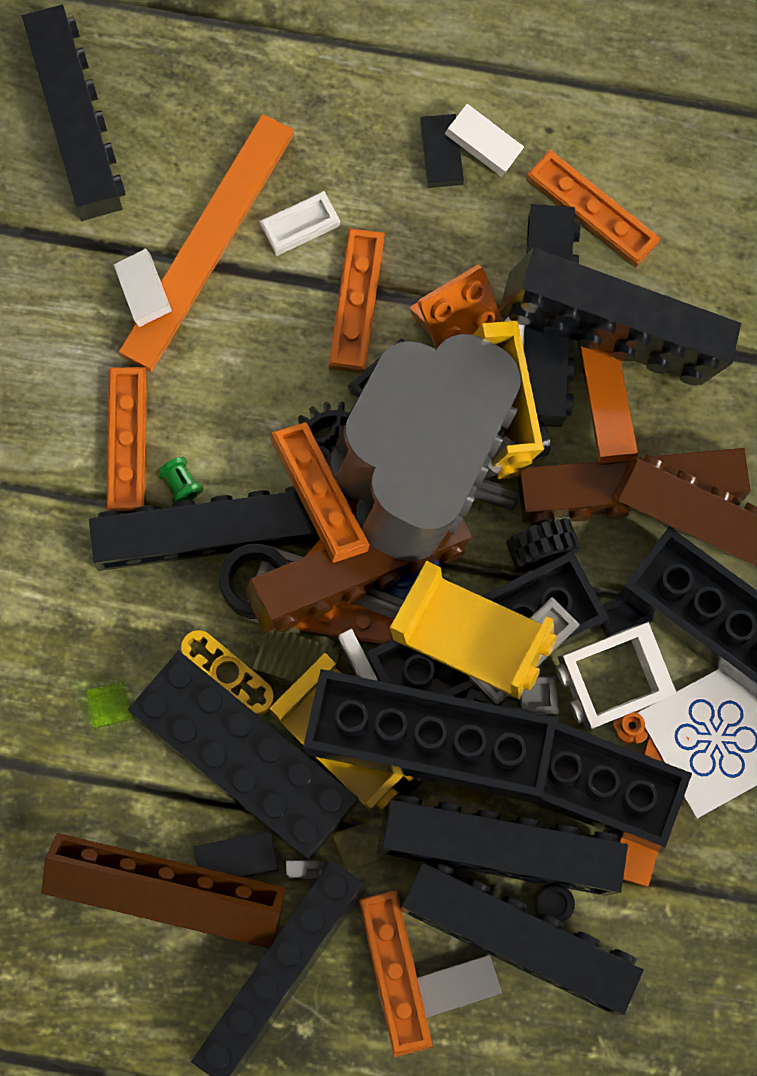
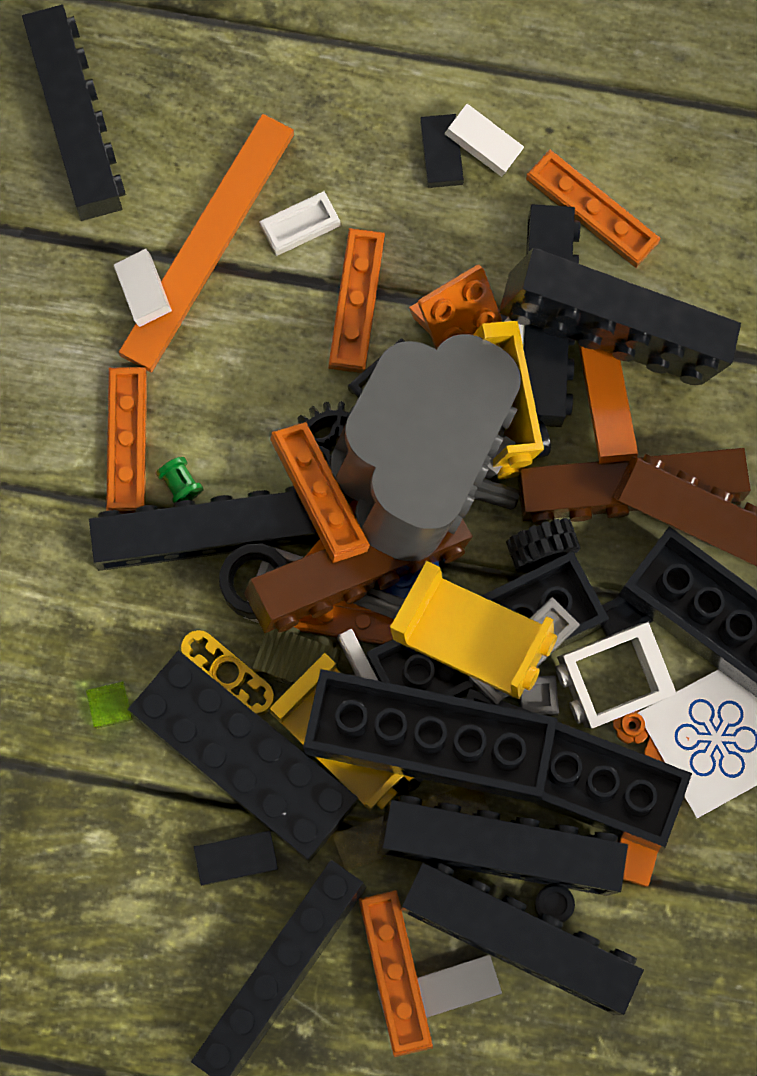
reddish brown brick [41,833,286,948] -> none
light grey tile [286,861,326,880] -> none

